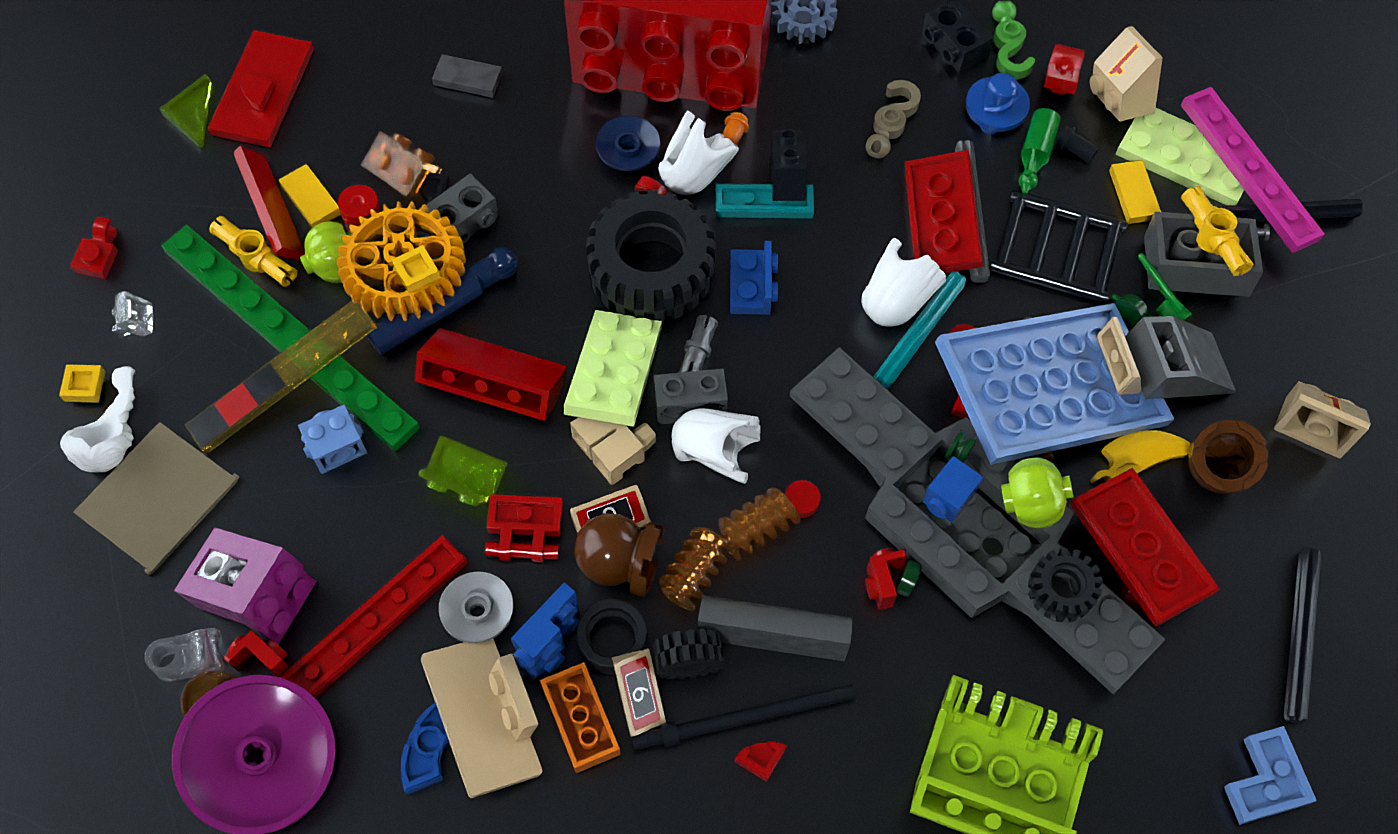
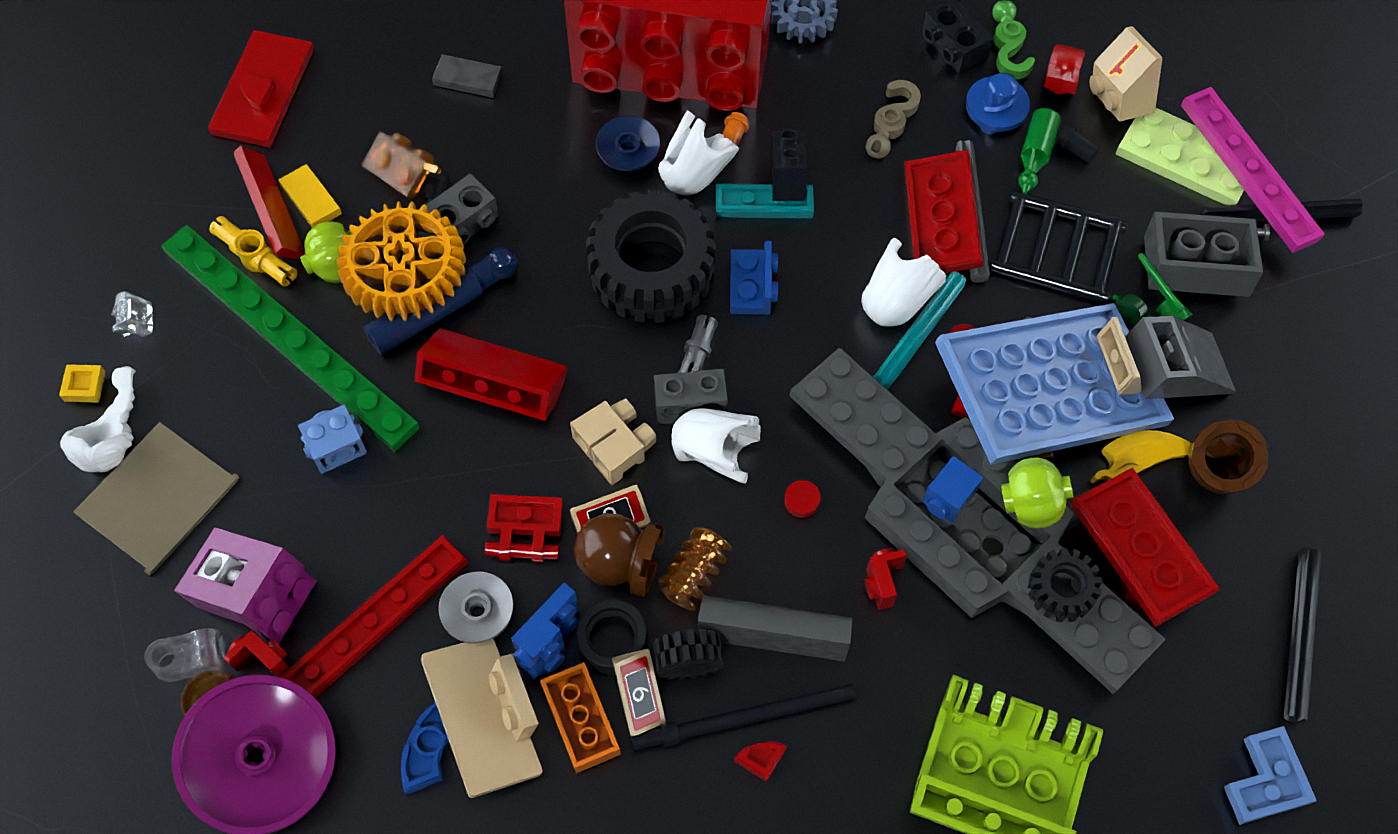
red plate [70,216,118,279] -> none
clear neon green tile [159,74,211,148] -> none
clear yellow tile [184,300,378,454] -> none
red piece [338,184,382,231] -> none
yellow plate [391,245,441,293] -> none
clear neon green bracket [418,436,508,506] -> none
yellowish green plate [564,310,662,427] -> none
red tile [635,176,668,195] -> none
clear orange piece [718,487,800,561] -> none
dark green tile [895,558,922,597] -> none
dark green bush [945,430,977,463] -> none
yellow tile [1109,160,1161,224] -> none
yellow pin [1181,186,1254,276] -> none
tan slope [1274,381,1371,459] -> none

